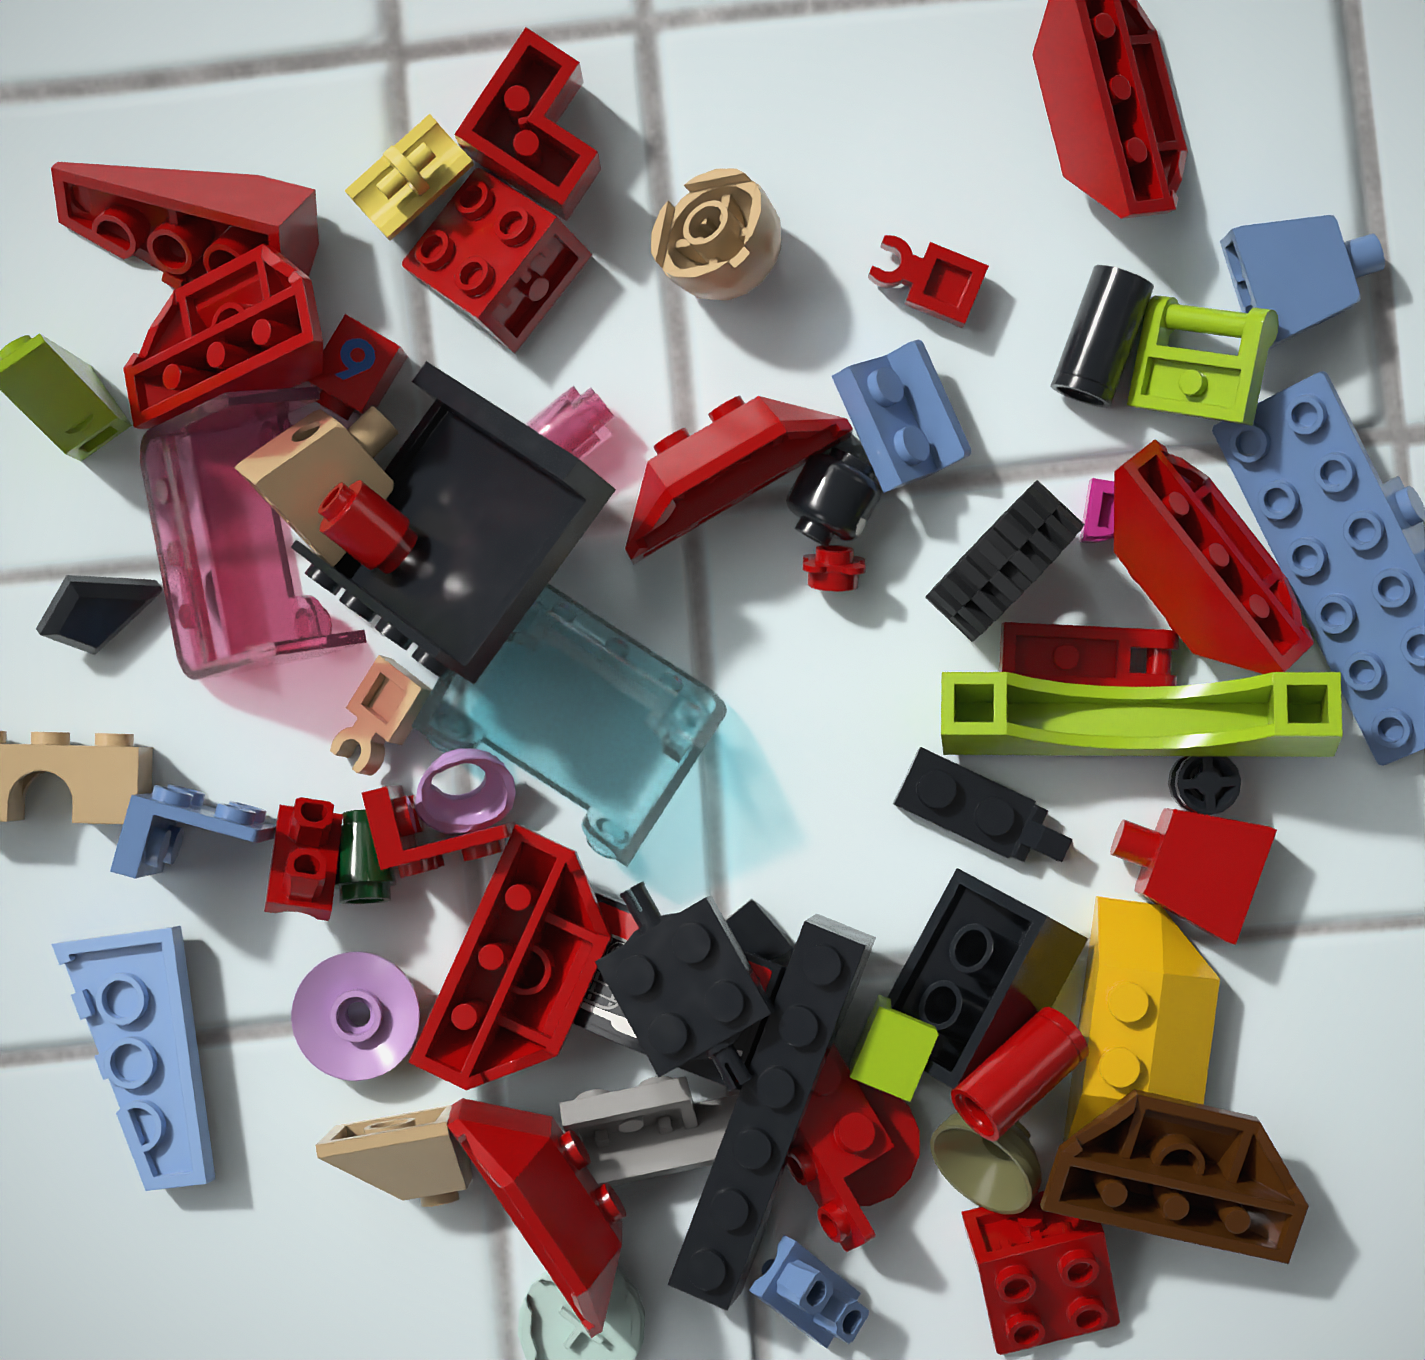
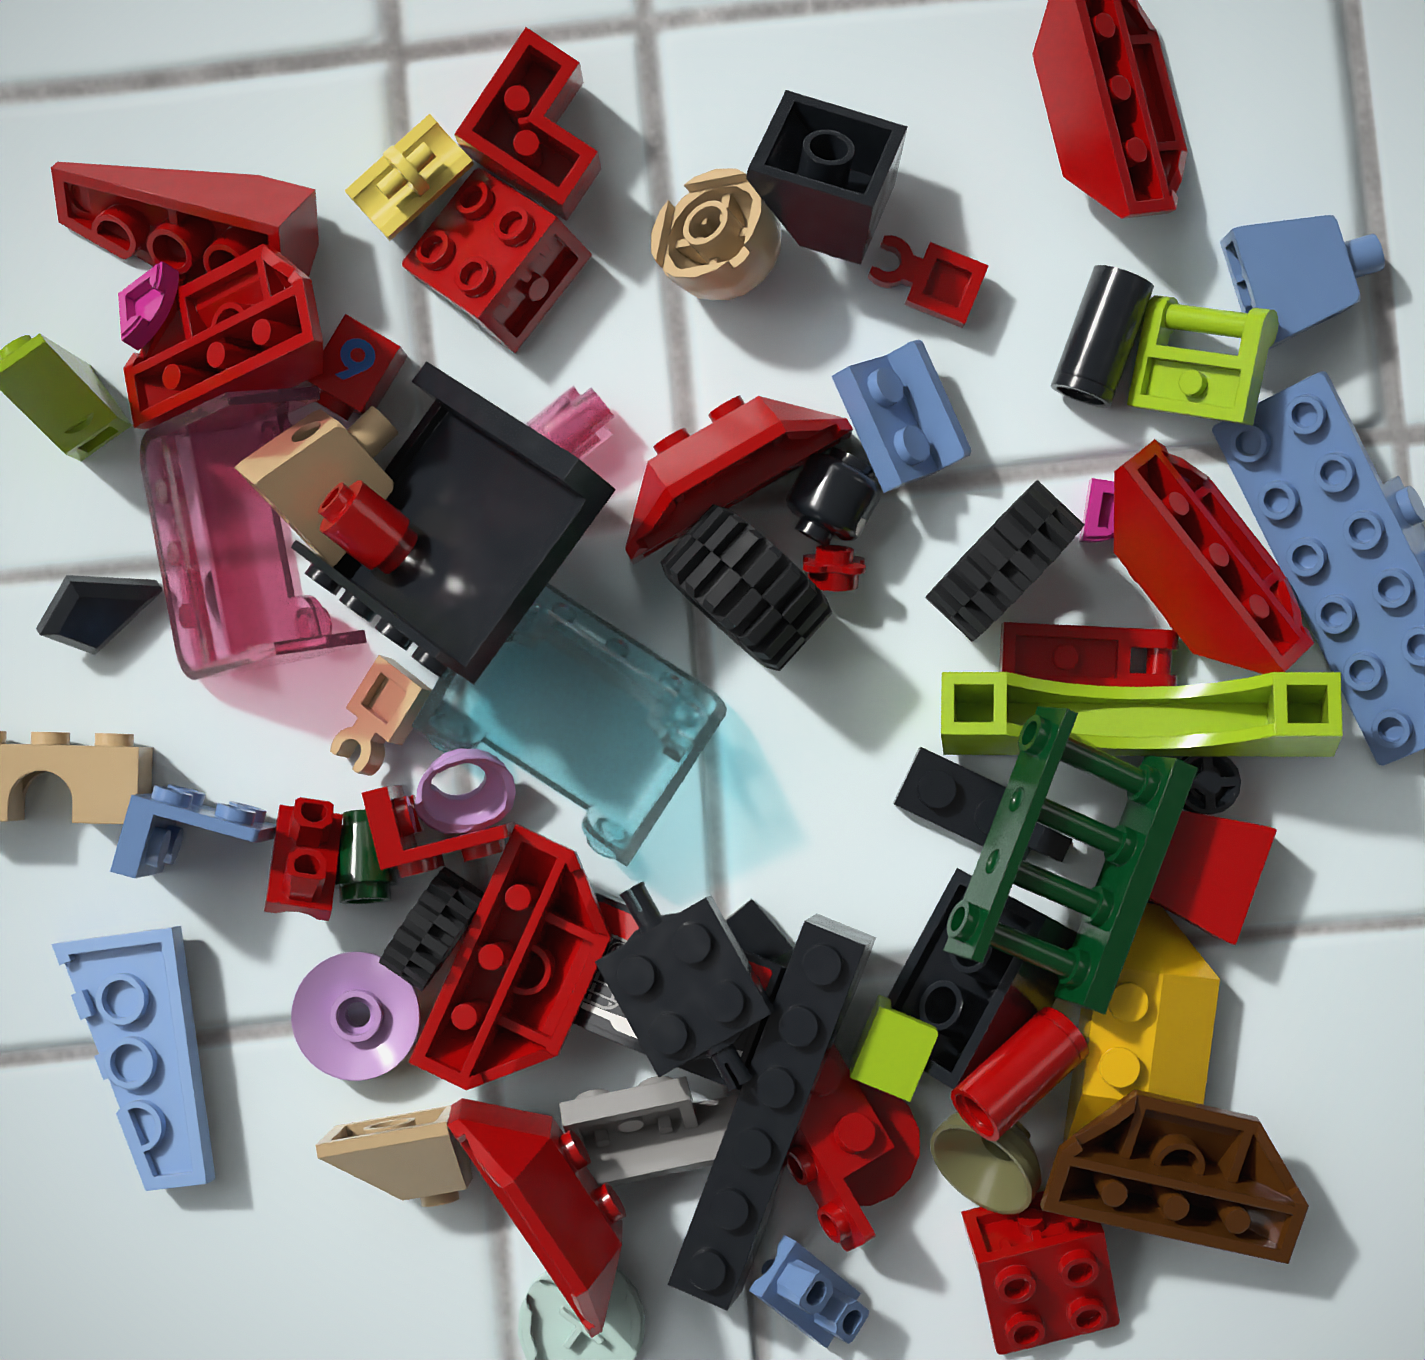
none -> dark pink tile [118,261,179,351]
none -> black tyre [379,866,484,991]
none -> black tyre [660,504,832,671]
none -> black slope [746,90,908,265]
none -> dark green fence [943,706,1198,1014]

